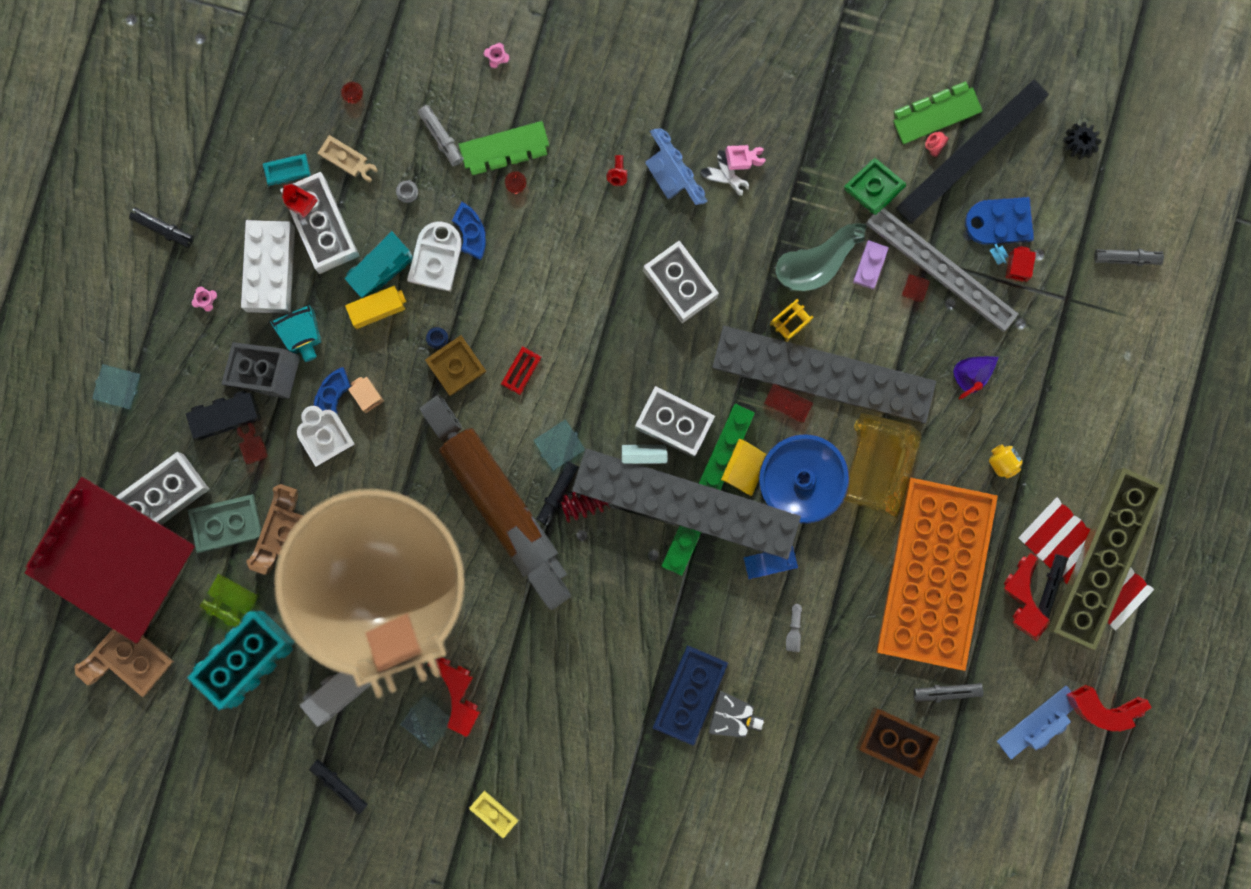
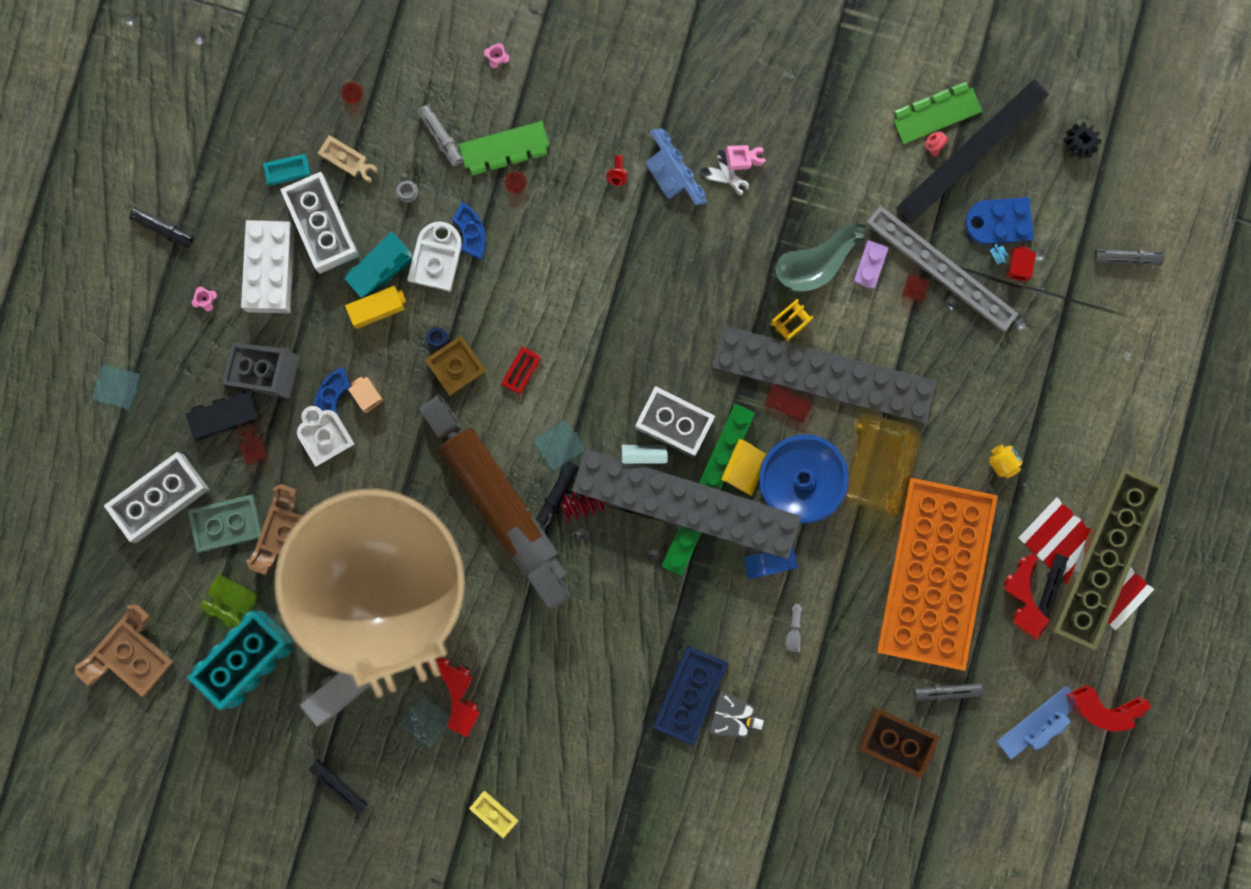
dark red door [25,477,195,644] -> none
teal torso [271,305,321,362] -> none
red plate [282,184,318,218] -> none
nougat tile [365,613,422,672] -> none
white brick [643,241,719,323] -> none
green tile [844,158,906,215] -> none
dark purple piece [953,356,999,400] -> none

